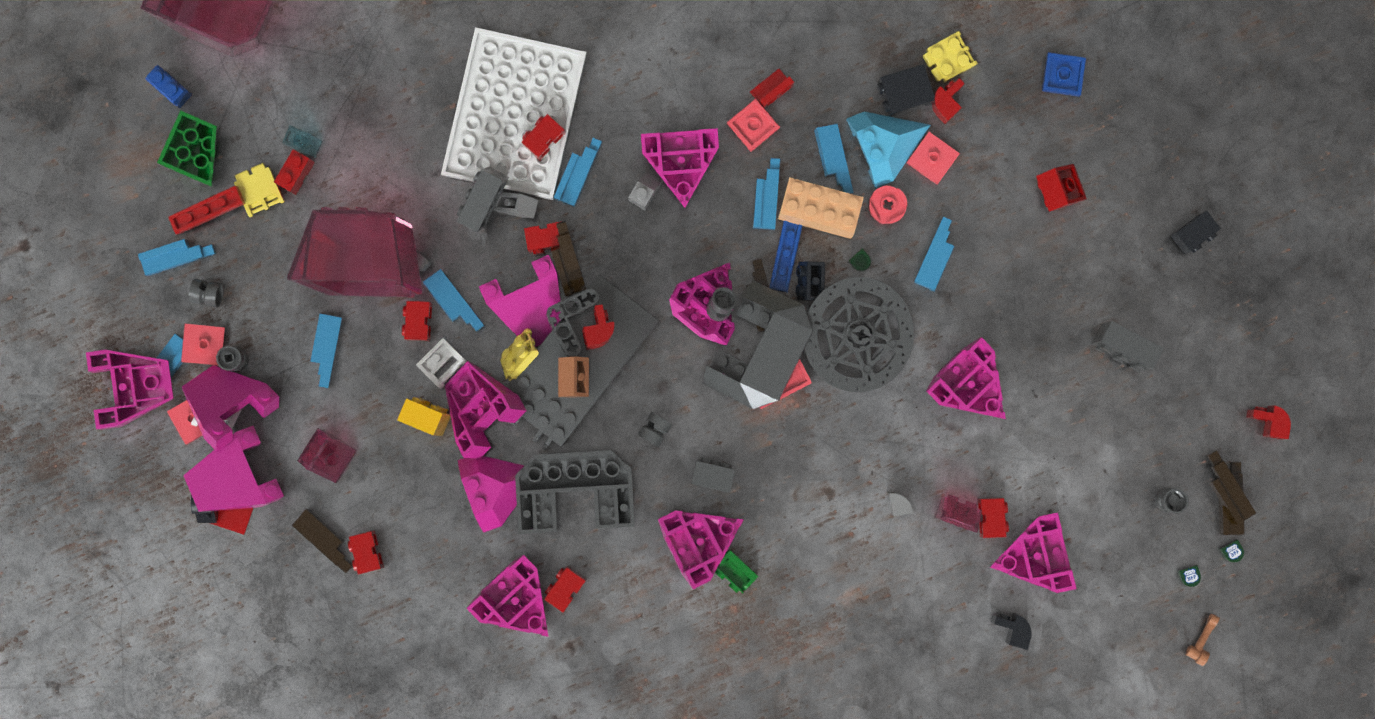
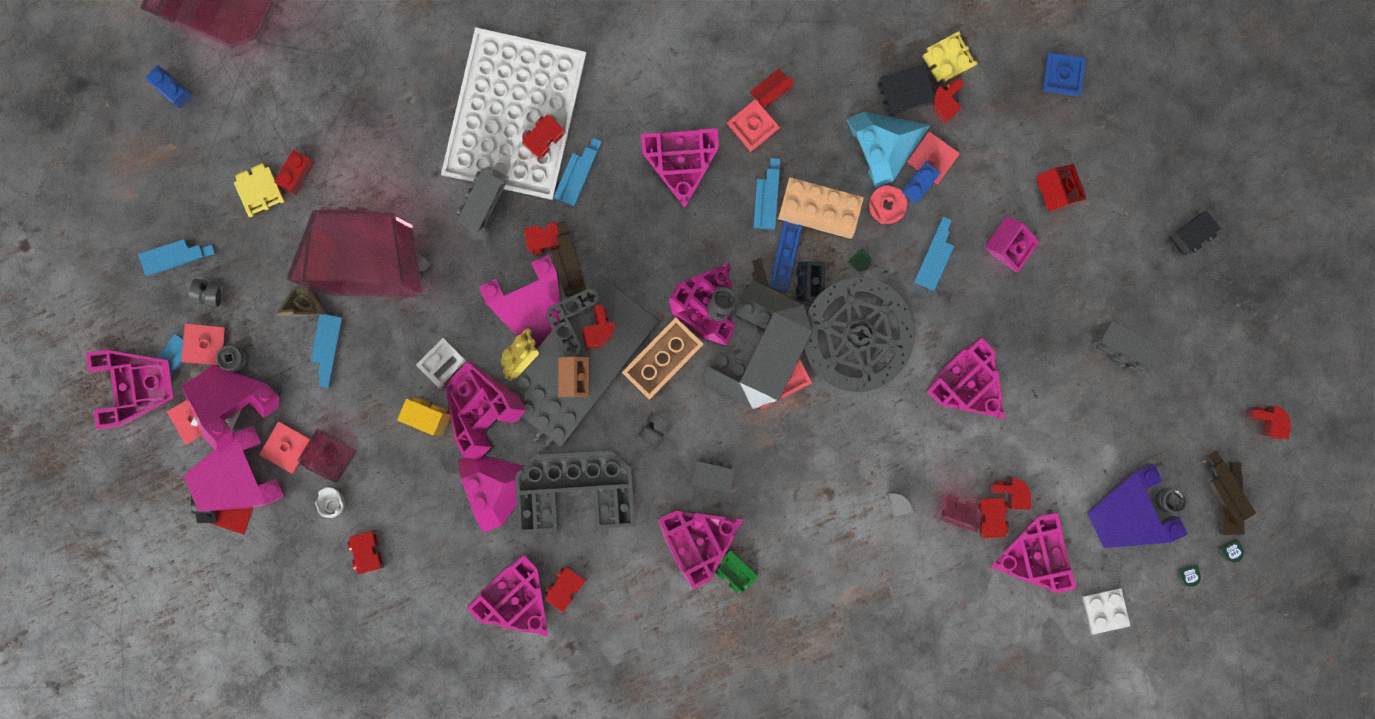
green wedge [157,110,217,187] -> none
red plate [168,186,245,235] -> none
clear light blue slope [282,125,323,158] -> none
dark brown piece [292,509,353,573] -> none
red brick [402,301,433,342] -> none
dark azure piece [423,269,484,332] -> none
light grey slope [493,193,538,218] -> none
light grey slope [628,168,663,211] -> none
dark azure piece [814,124,854,194] -> none
black brick [991,613,1032,650] -> none
nougat brick [1185,614,1220,666] -> none
none -> coral plate [259,421,313,474]
none -> dark tan slope [277,286,326,317]
none -> white hair [315,487,345,518]
none -> light nougat brick [622,317,704,400]
none -> blue brick [902,160,941,204]
none -> dark pink slope [985,216,1039,273]
none -> red brick [989,478,1031,510]
none -> white plate [1082,588,1130,635]
none -> dark purple wedge [1087,463,1188,548]

